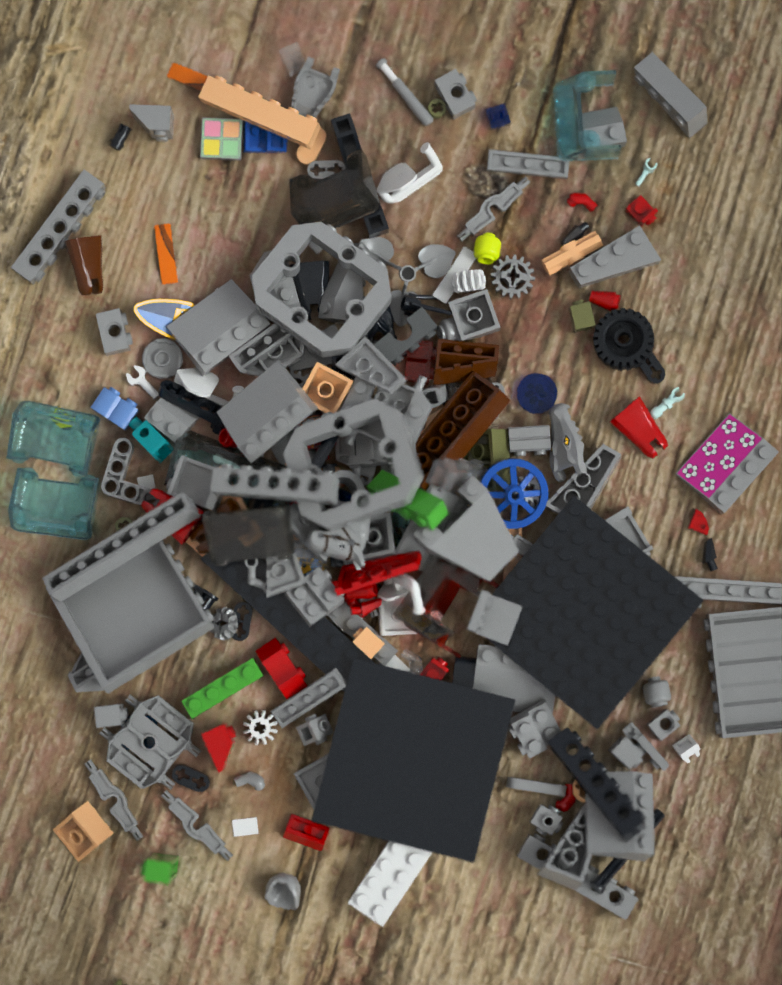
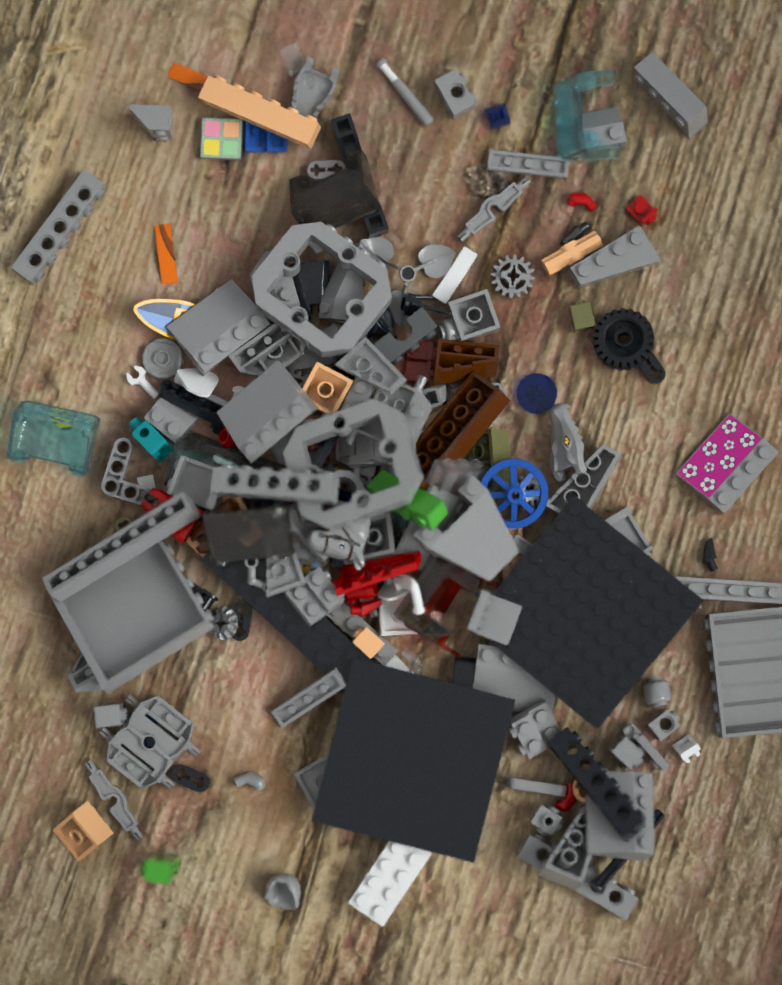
clear light blue windscreen [8,468,100,540] -> none
reddish brown piece [64,235,103,295] -> none
medium blue brick [90,387,139,431] -> none
light grey brick [96,308,133,356] -> none
black pin [109,123,132,151] -> none
light grey piece [161,790,233,861] -> none
bright green brick [181,658,264,719] -> none
red slope [201,723,237,773] -> none
white sticker [232,817,259,837] -> none
white gear [243,710,278,745] -> none
red brick [255,637,307,699] -> none
red slope [283,814,330,851] -> none
light grey brick [296,714,334,746] -> none
light nougat tile [297,128,327,165] -> none
white piece [377,142,443,203] -> none
red bracket [420,656,449,680] -> none
olive bush [428,99,446,119] -> none
white gear [451,269,486,293] -> none
neon yellow head [473,233,501,265] -> none
light grey brick [508,425,551,457] -> none
red cone [589,290,621,311] -> none
red piece [609,396,669,459] -> none
light aqua hand [635,158,657,186] -> none
light aqua piece [650,387,685,419] -> none
red tile [687,509,709,536] -> none

